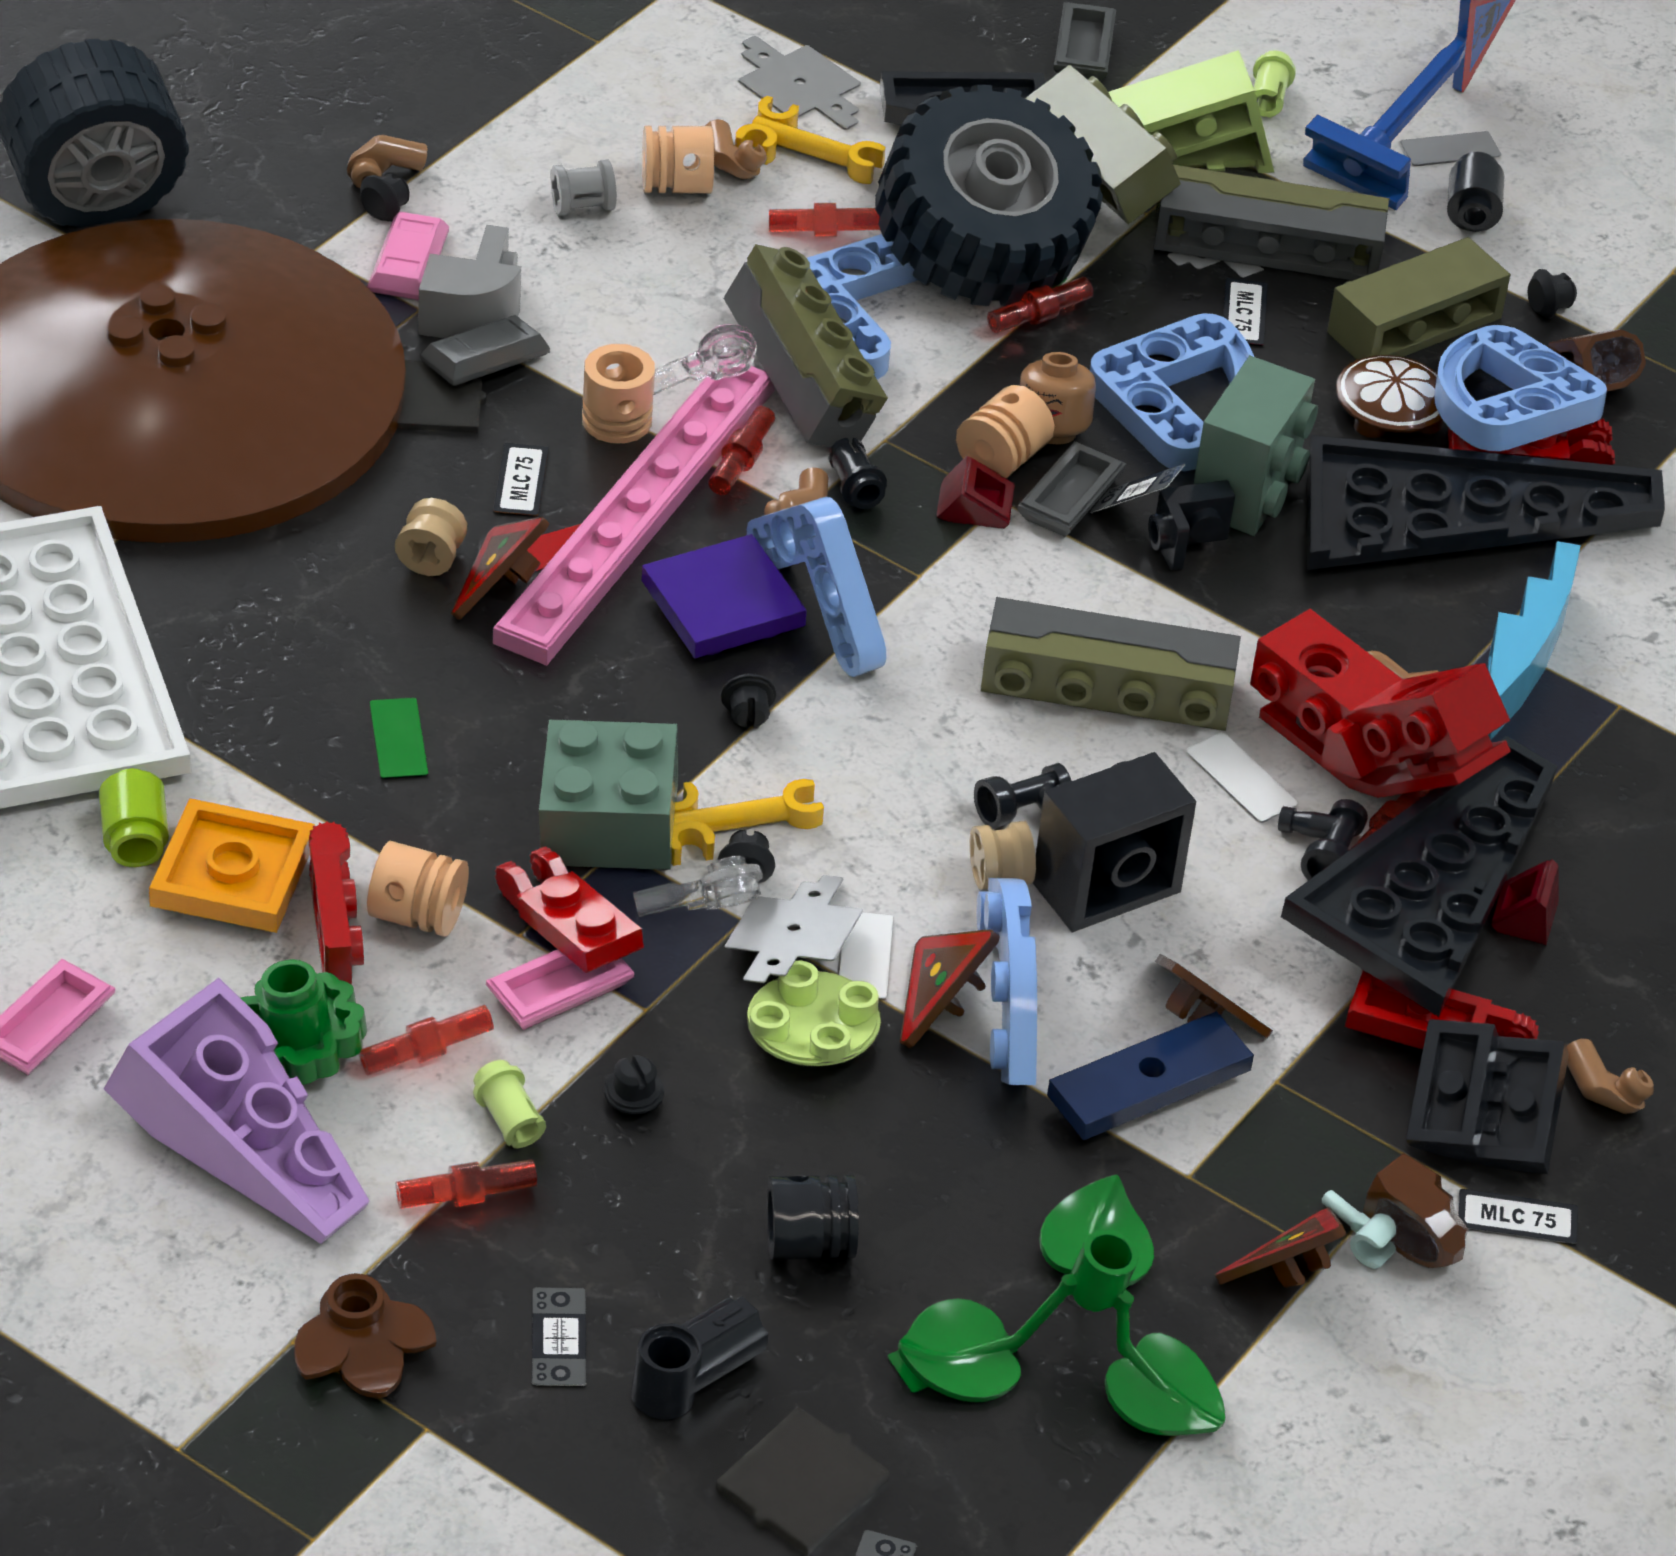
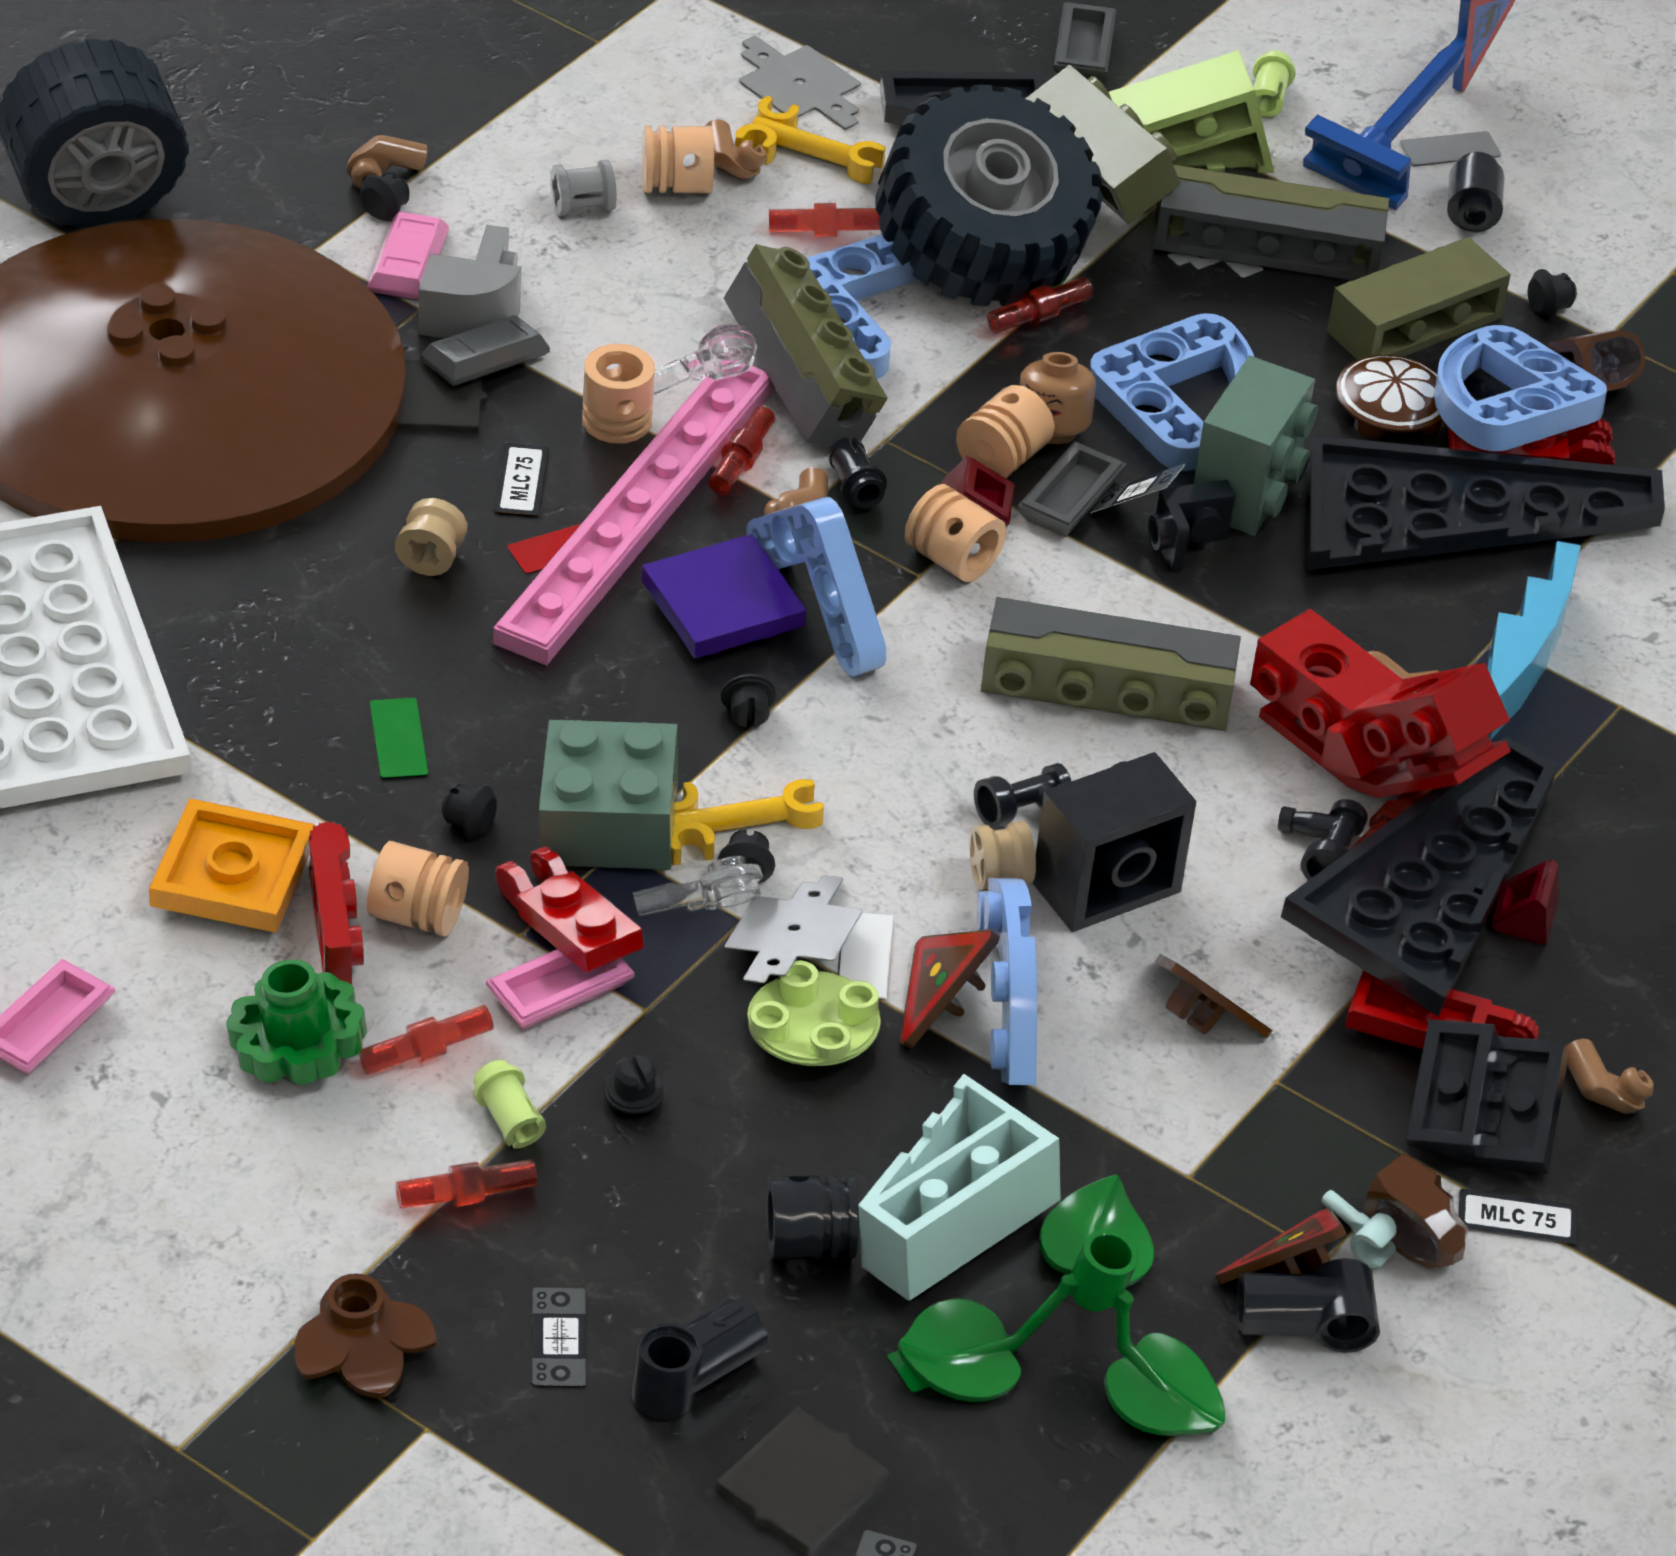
lime brick [99,768,169,867] -> none
lavender wedge [104,978,370,1244] -> none
reddish brown piece [451,517,550,620] -> none
dark blue tile [1047,1011,1254,1140] -> none
white sticker [1186,732,1298,821] -> none
sticker [1223,278,1268,345] -> none
none -> black piece [441,784,497,840]
none -> light aqua wedge [858,1074,1061,1301]
none -> light nougat piece [904,484,1007,583]
none -> black piece [1236,1258,1380,1353]

